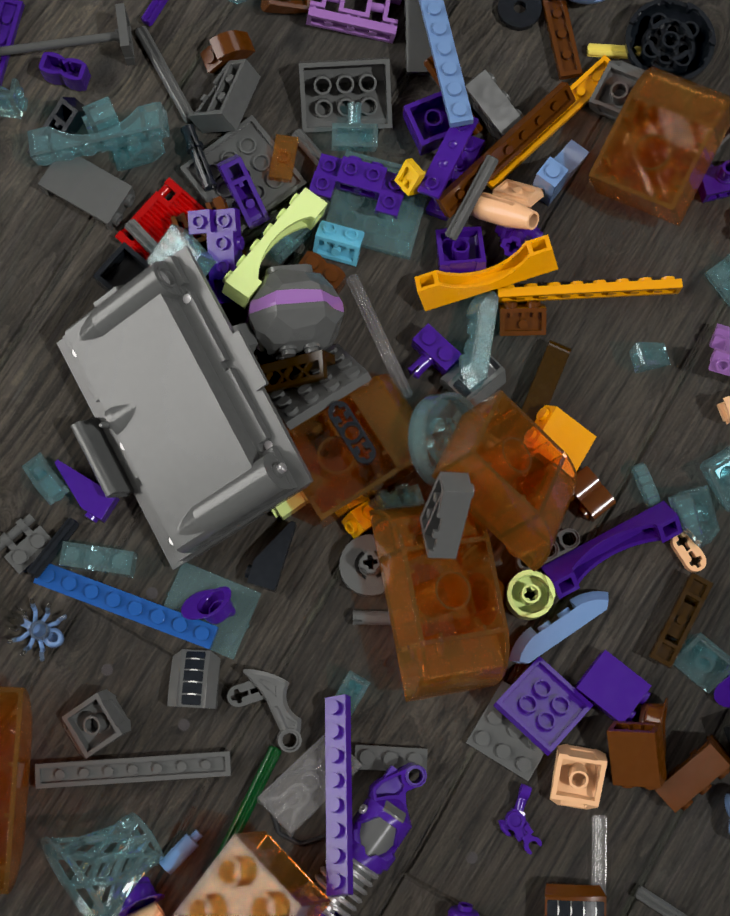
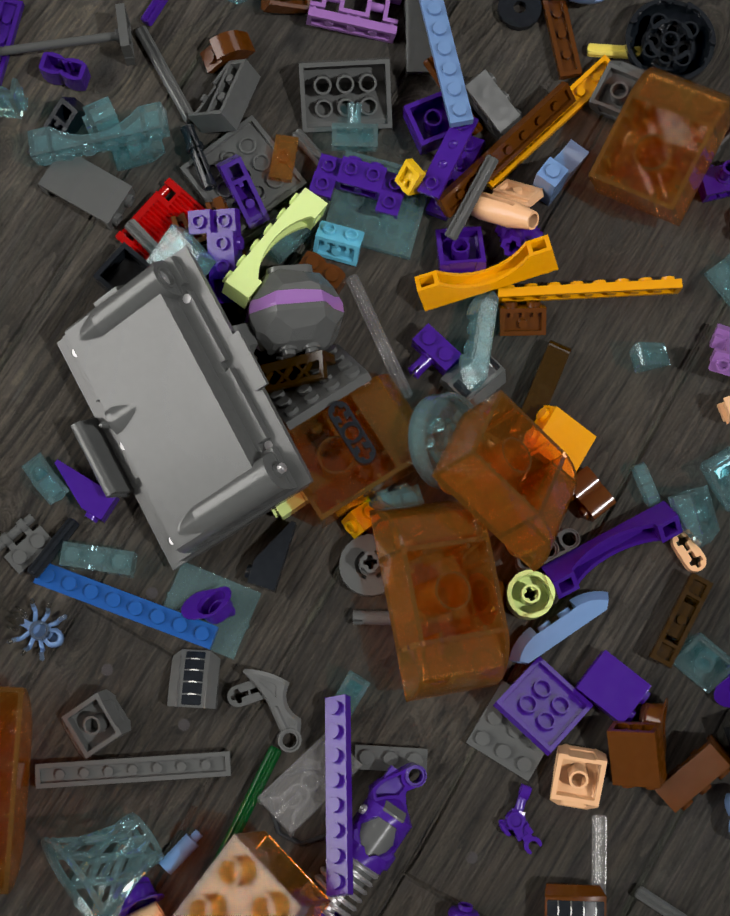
dark grey wedge [419,471,475,559] -> none

